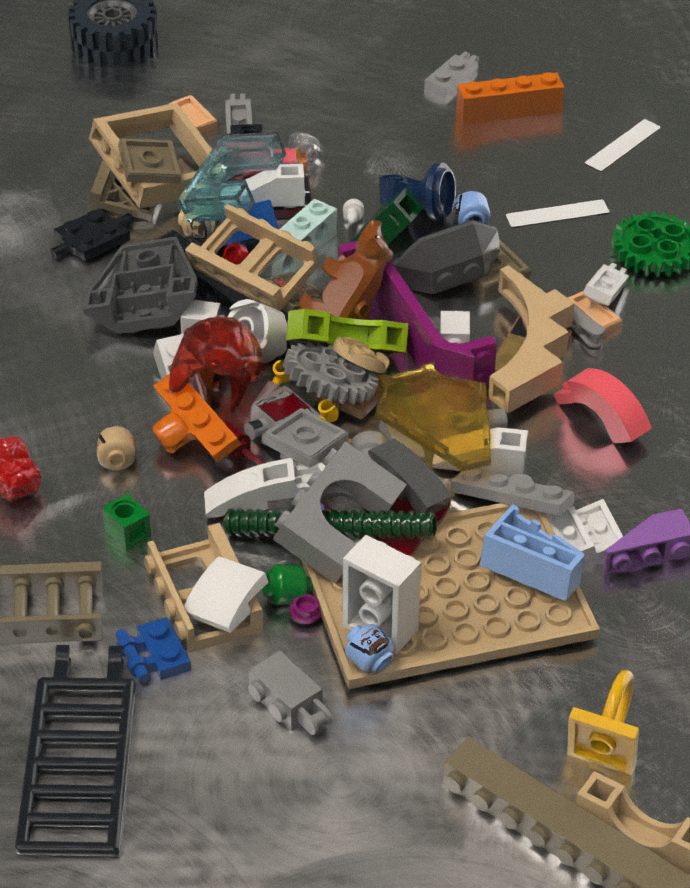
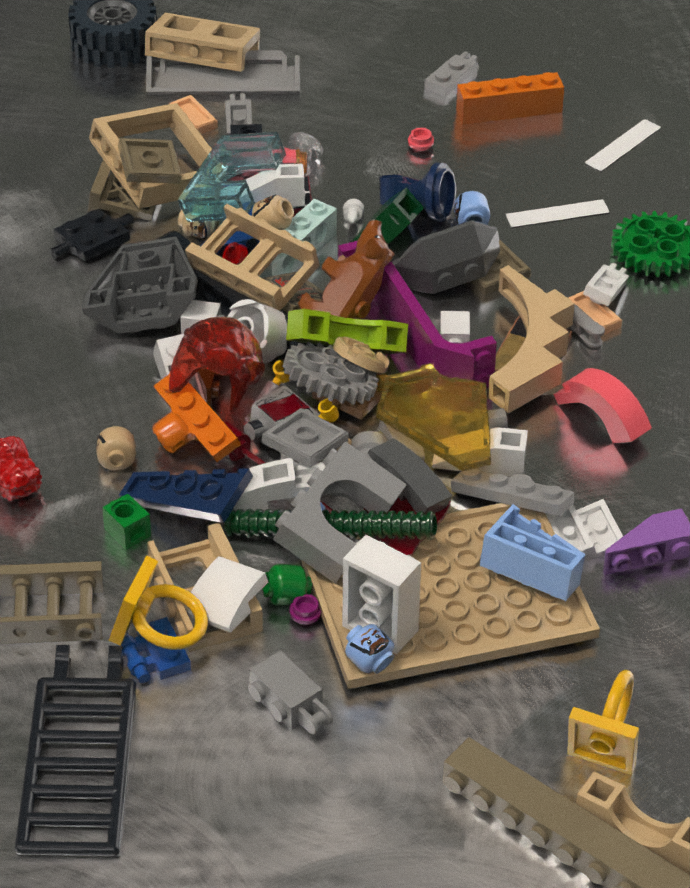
none -> yellow tile [108,555,208,650]
none -> dark blue wing [119,468,253,523]
none -> tan window [145,13,261,72]
none -> light grey slope [146,50,300,96]
none -> tan head [252,194,294,230]
none -> coral plate [408,128,434,151]

